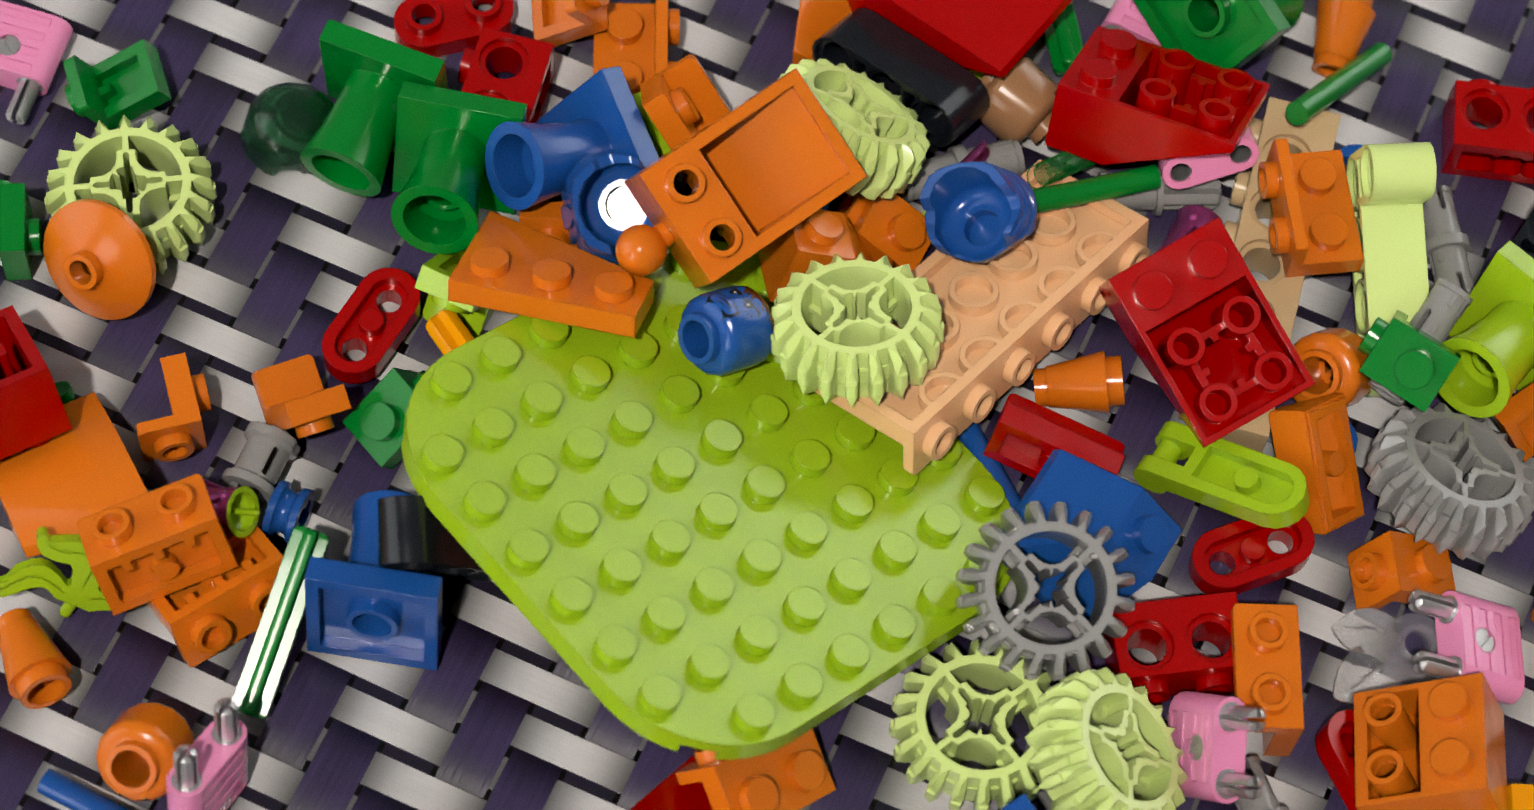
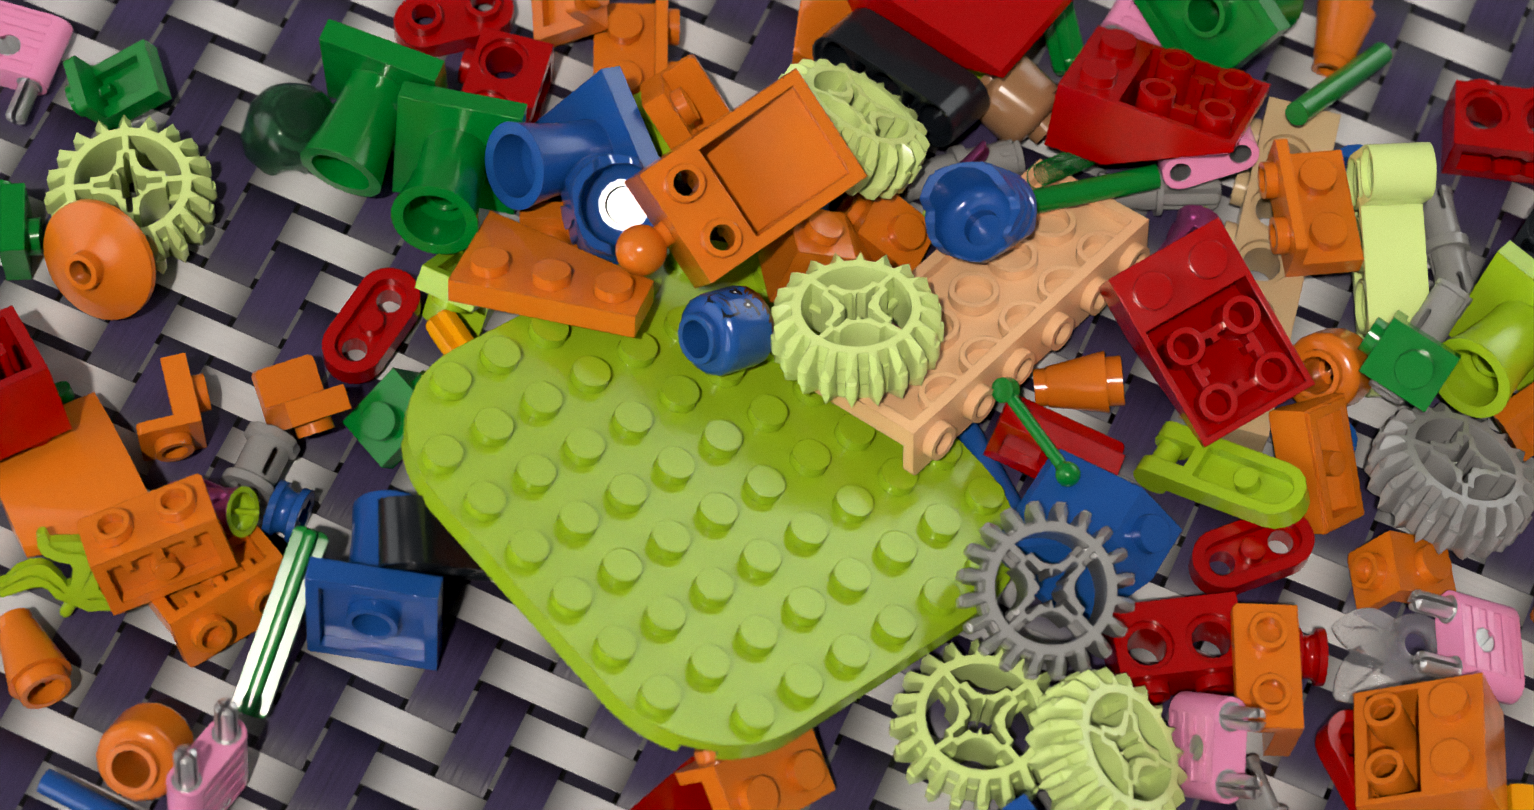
none -> green hinge [992,377,1081,487]
none -> red bush [1299,628,1329,686]

